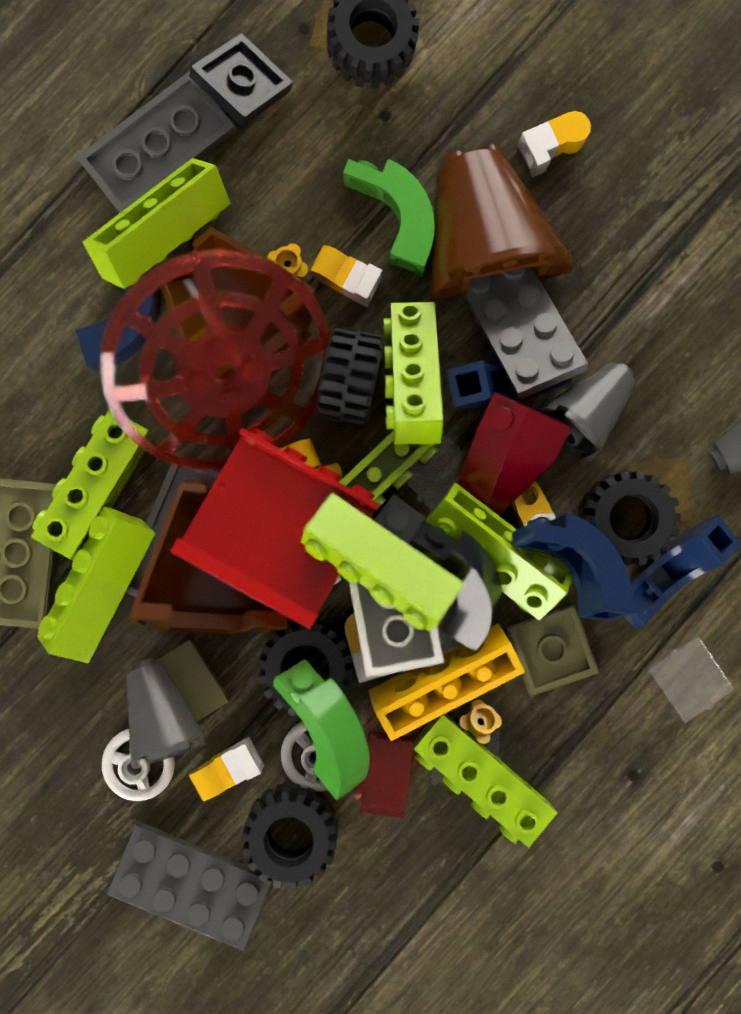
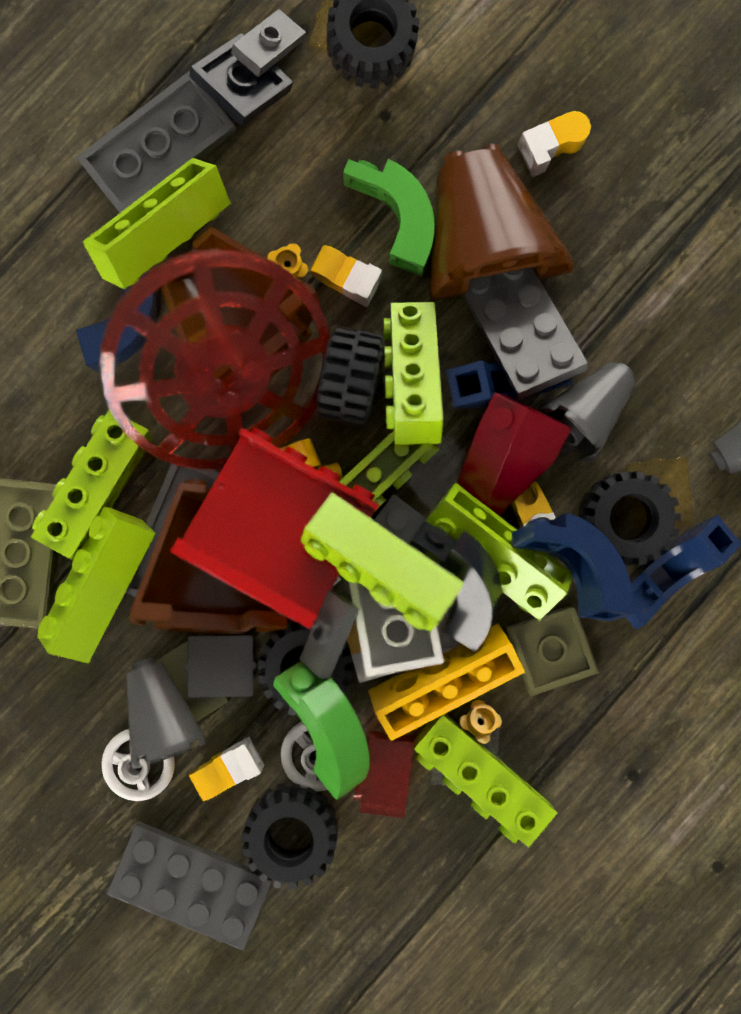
clear piece [648,636,735,723] -> none
none -> dark grey piece [184,635,257,698]
none -> plate [231,9,306,77]
none -> dark grey plate [299,590,359,679]

